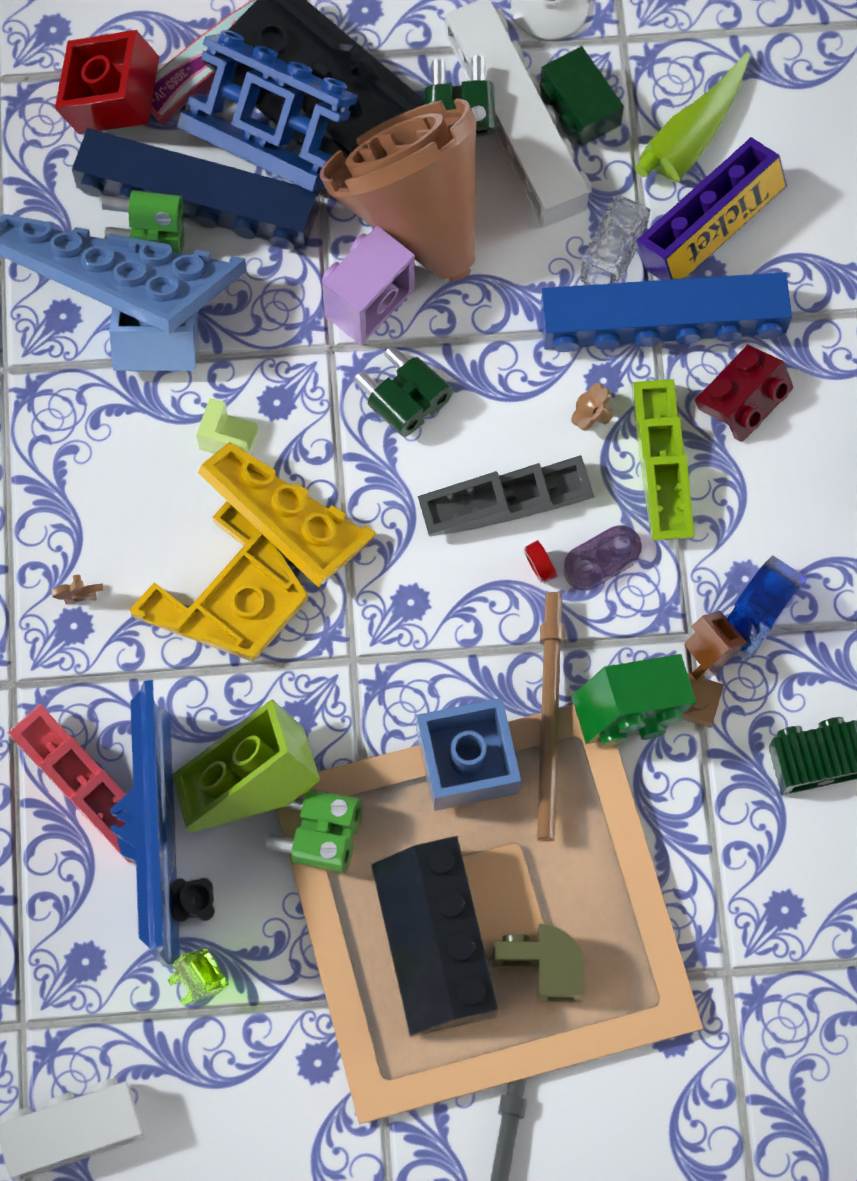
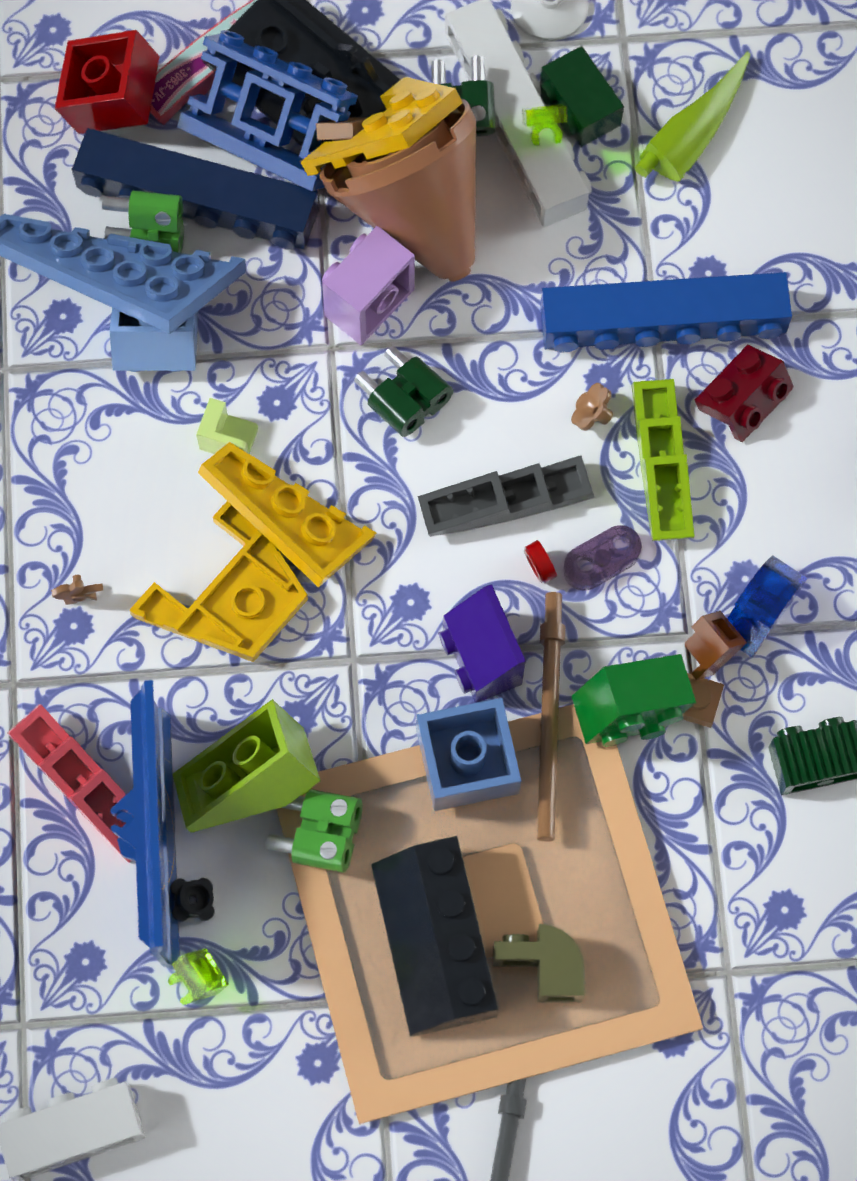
clear brick [580,194,651,285] -> none
dark purple brick [637,137,787,280] -> none
none -> yellow wing [300,77,463,176]
none -> medium nougat plate [316,117,368,141]
none -> dark purple slope [438,584,526,703]
none -> clear neon green tile [522,104,567,146]

